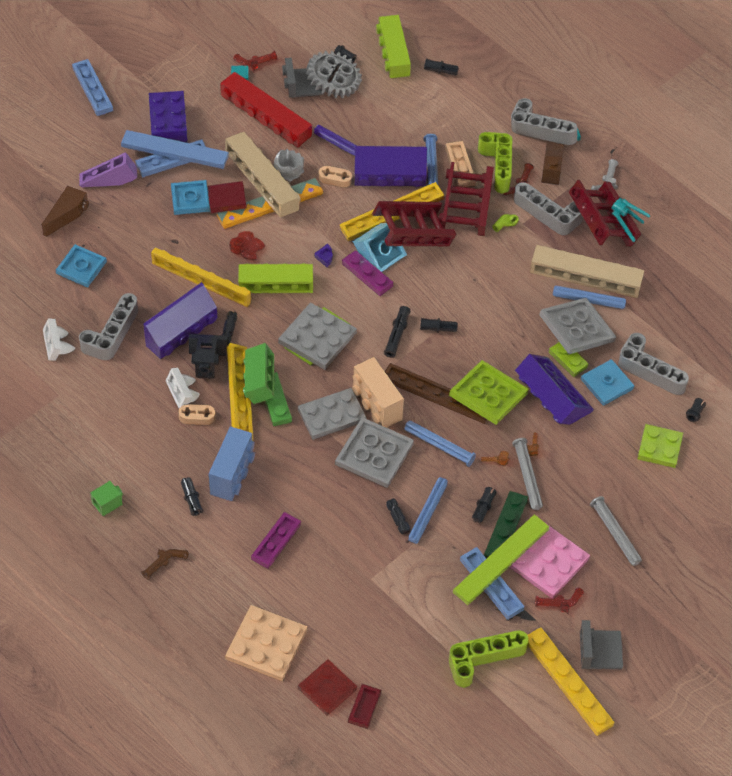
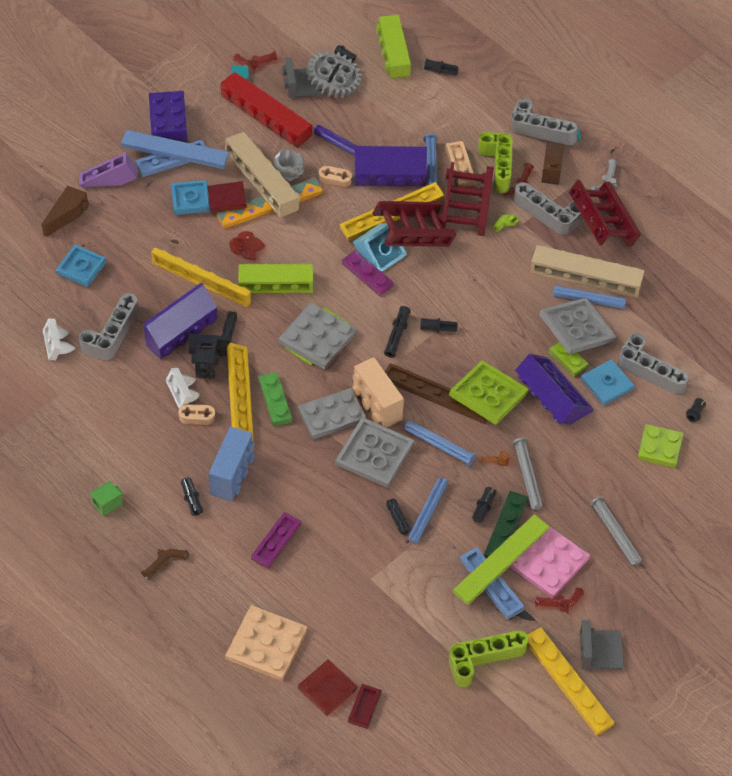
medium blue plate [72,59,113,116] -> none
bright green brick [243,343,274,404] -> none
dark purple tile [314,243,333,267] -> none
clear orange hand [527,432,539,456] -> none
teal plant [611,198,650,242] -> none

